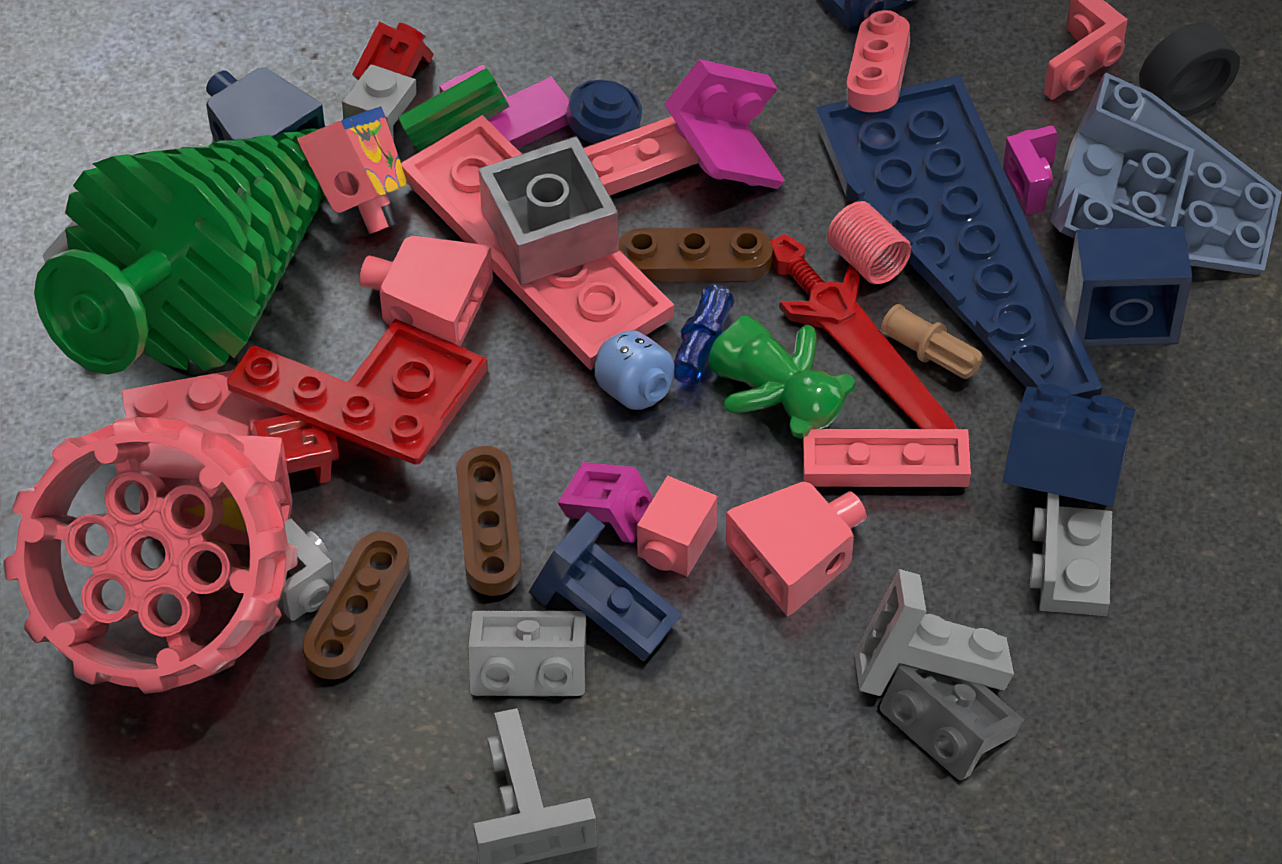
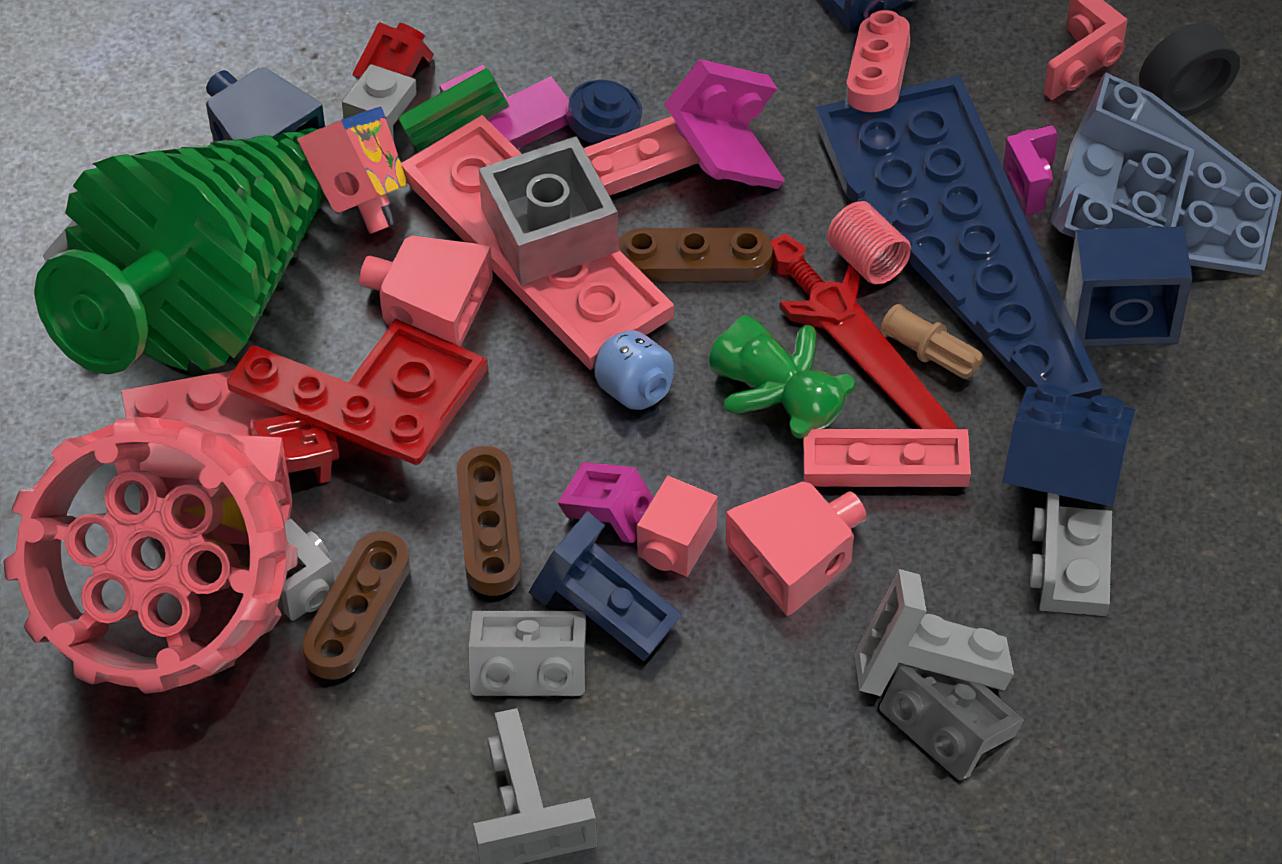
clear blue pin [673,285,735,385] -> none

